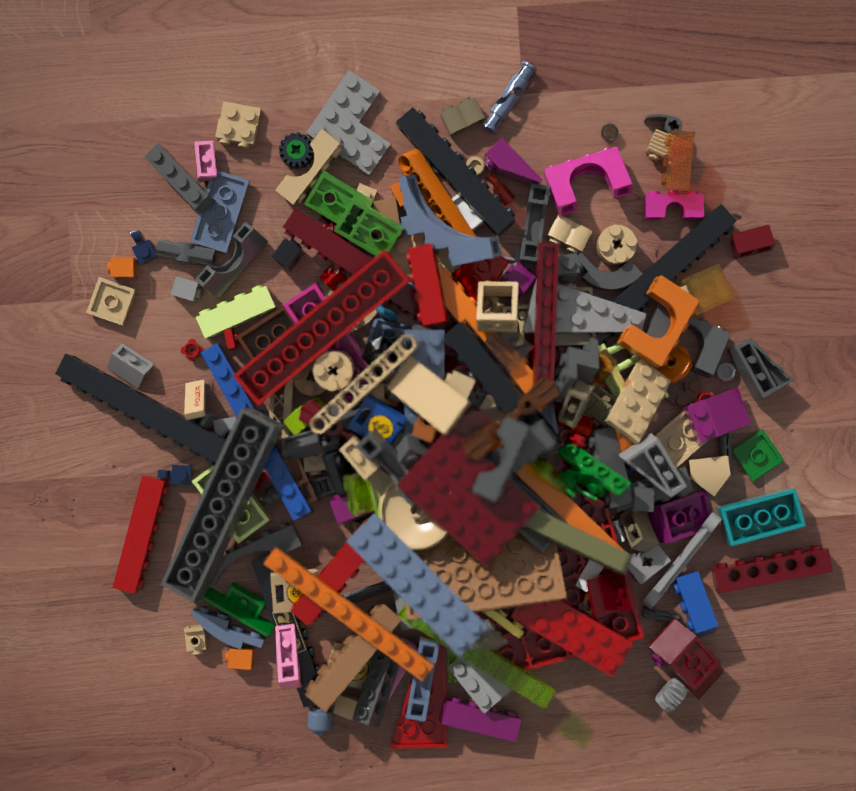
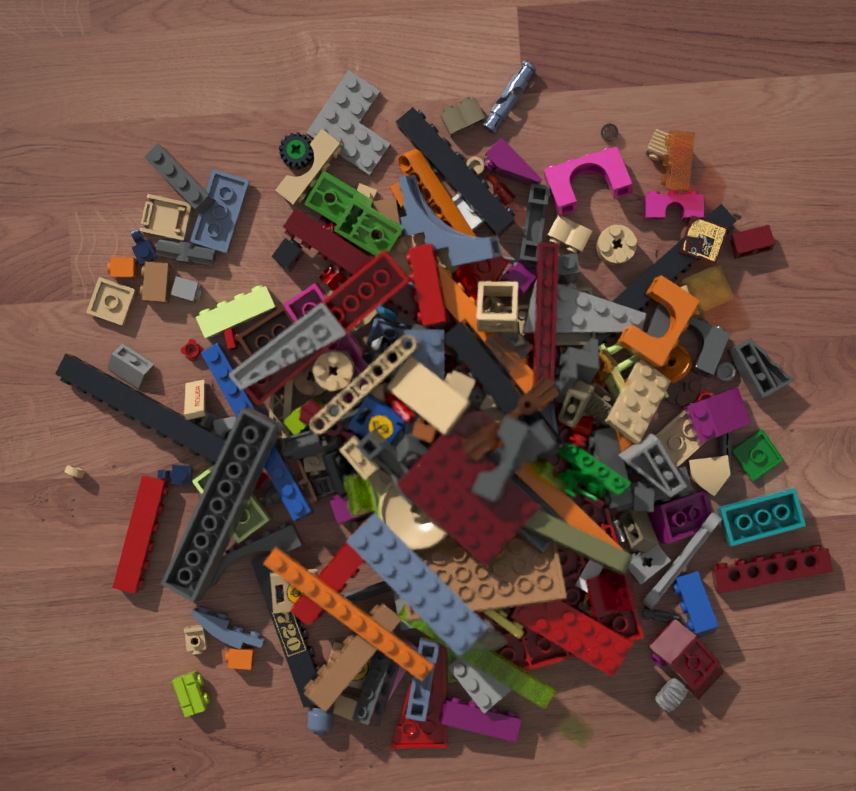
bright pink slope [194,141,217,182] -> none
dark grey arch [195,222,268,299] -> none
green bracket [203,582,274,637] -> none
tan plate [215,101,262,149] -> none
bright pink slope [275,624,301,690] -> none
dark grey arch [578,253,643,291] -> none
dark grey panel [644,114,682,137] -> none
none -> tan tile [64,465,85,478]
none -> tan container [140,194,193,242]
none -> medium nougat brick [140,262,172,303]
none -> lime brick [172,670,210,717]
none -> light grey wing [228,302,347,390]
none -> red axle [385,392,415,423]
none -> tile [679,215,729,265]

